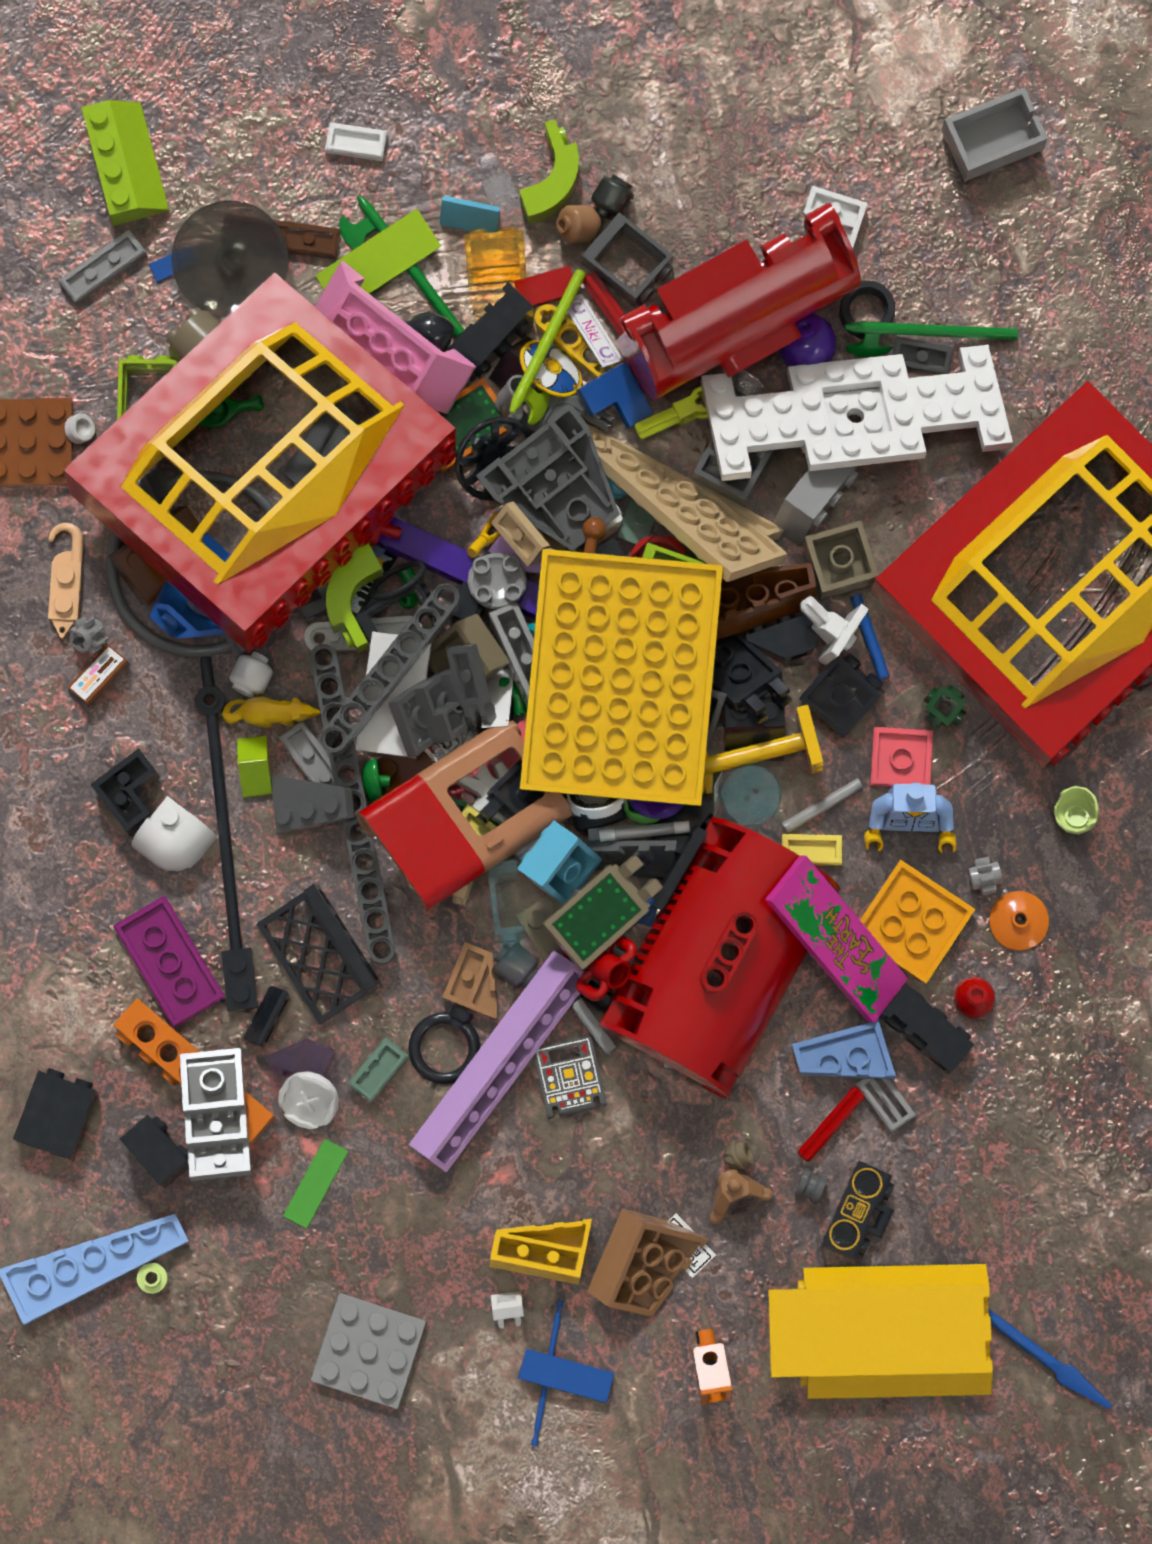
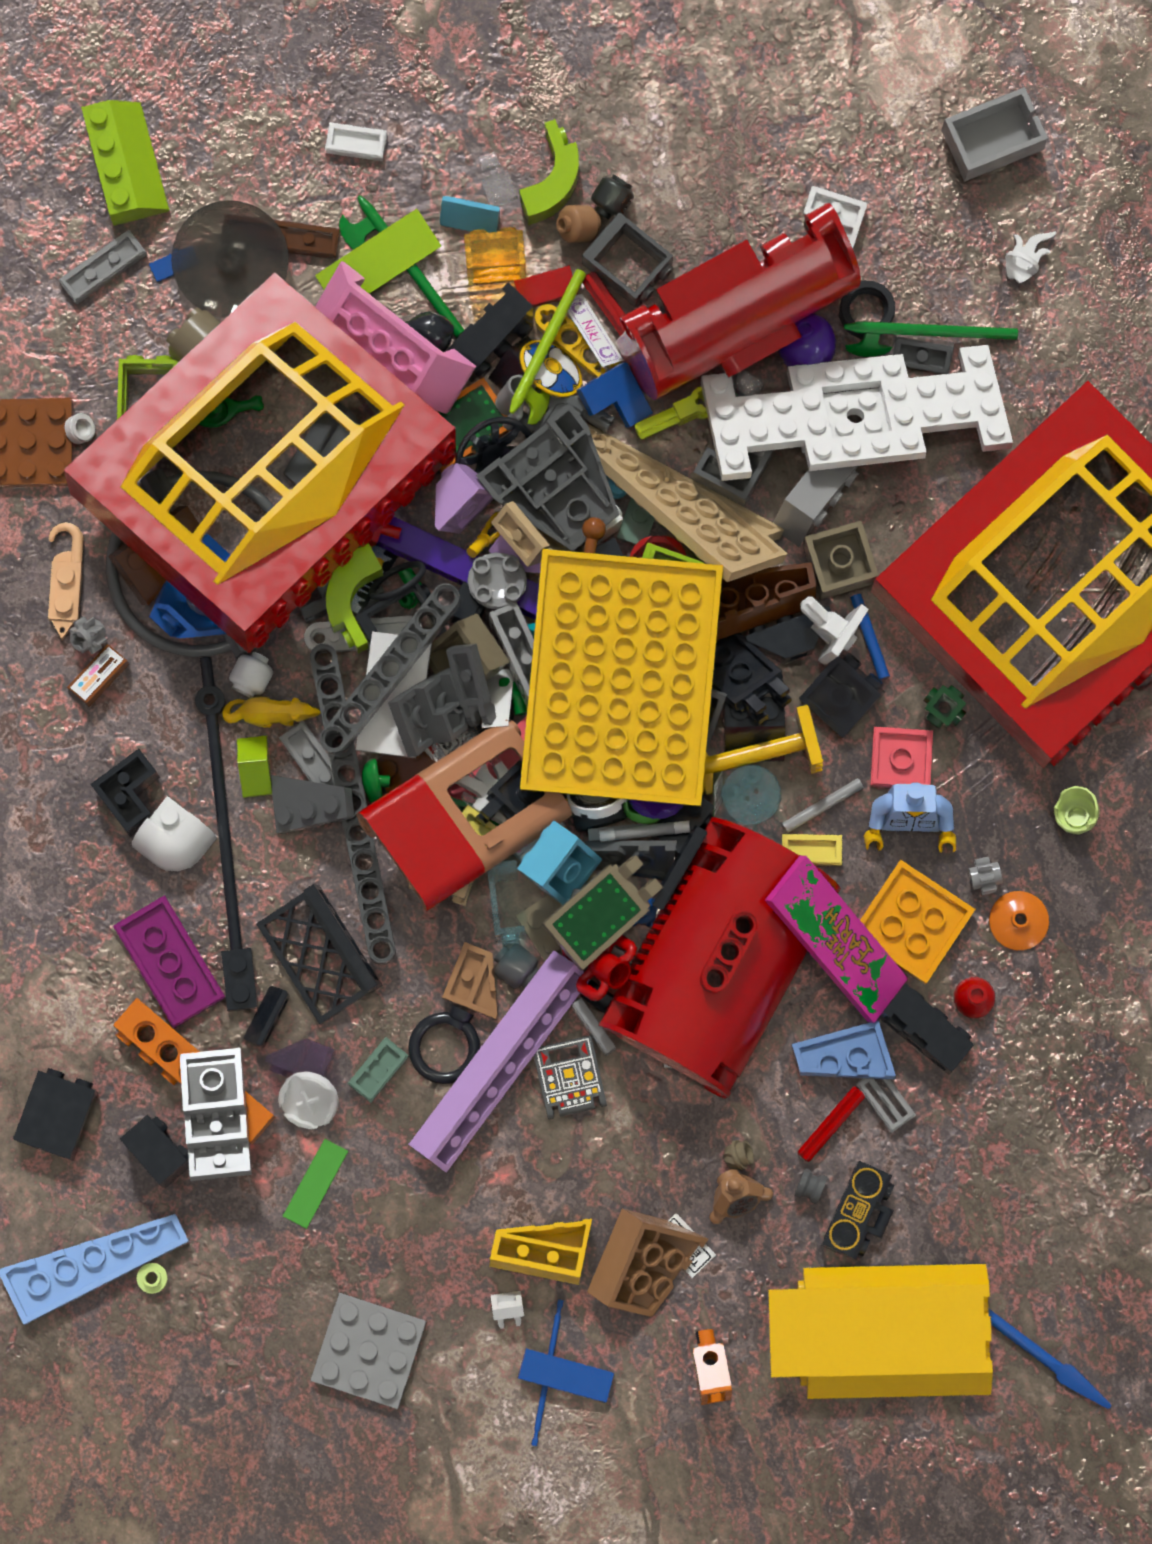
none -> lavender slope [435,463,494,534]
none -> white piece [1005,231,1056,284]

